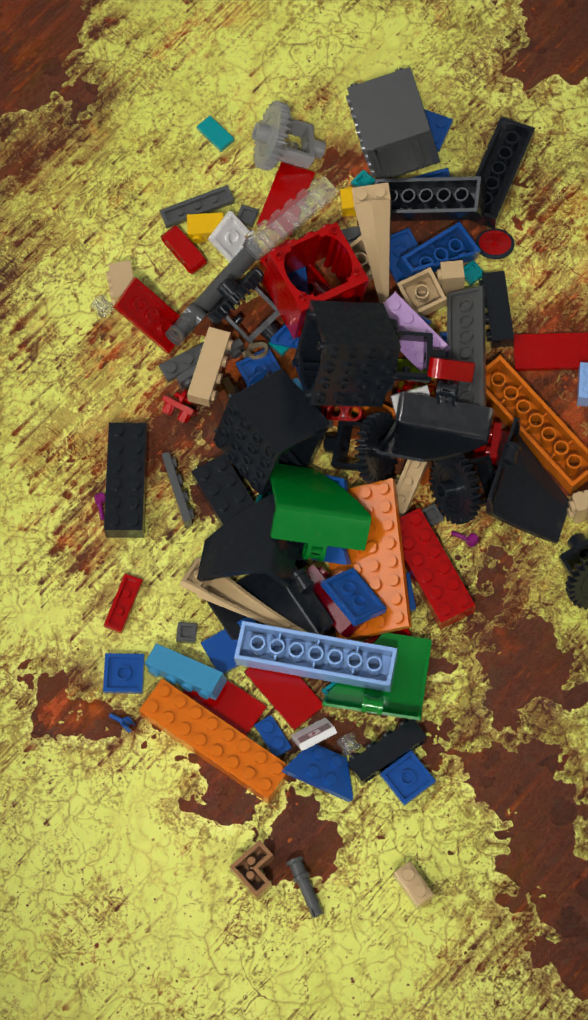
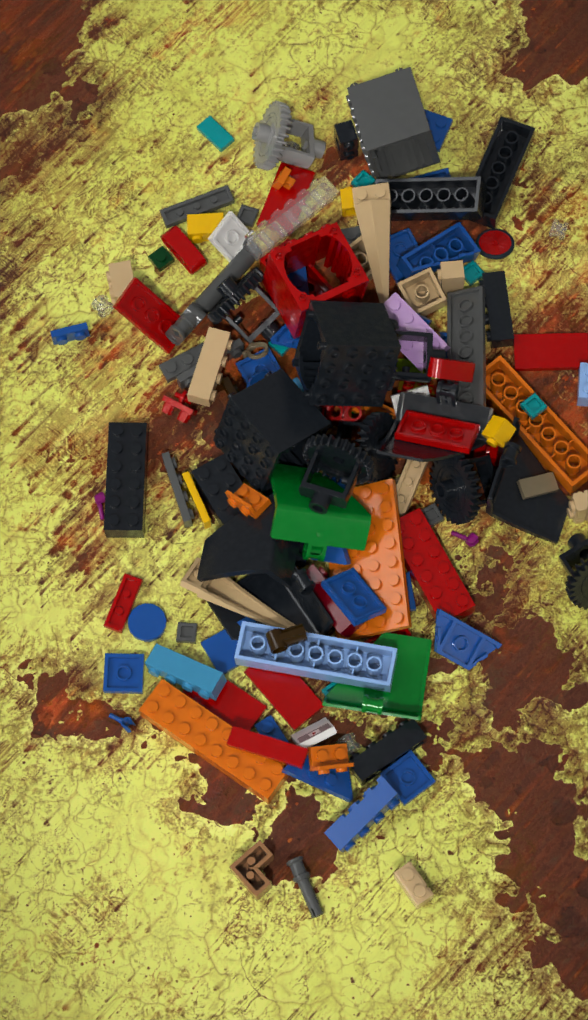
none -> blue plate [50,322,90,345]
none -> blue tile [128,603,167,642]
none -> dark green plate [148,246,174,272]
none -> yellow tile [182,471,212,529]
none -> orange bracket [225,483,272,519]
none -> red tile [226,726,309,769]
none -> dark brown piece [265,623,308,654]
none -> orange tile [272,166,296,190]
none -> black piece [299,434,375,514]
none -> orange bracket [307,743,354,775]
none -> blue wedge [324,776,401,853]
none -> black brick [334,120,358,161]
none -> red tile [394,410,480,454]
none -> blue wing [434,609,502,670]
none -> yellow brick [481,415,516,448]
none -> dark tan tile [517,472,559,500]
none -> teal tile [520,393,547,420]
none -> clear wheel [549,219,569,241]

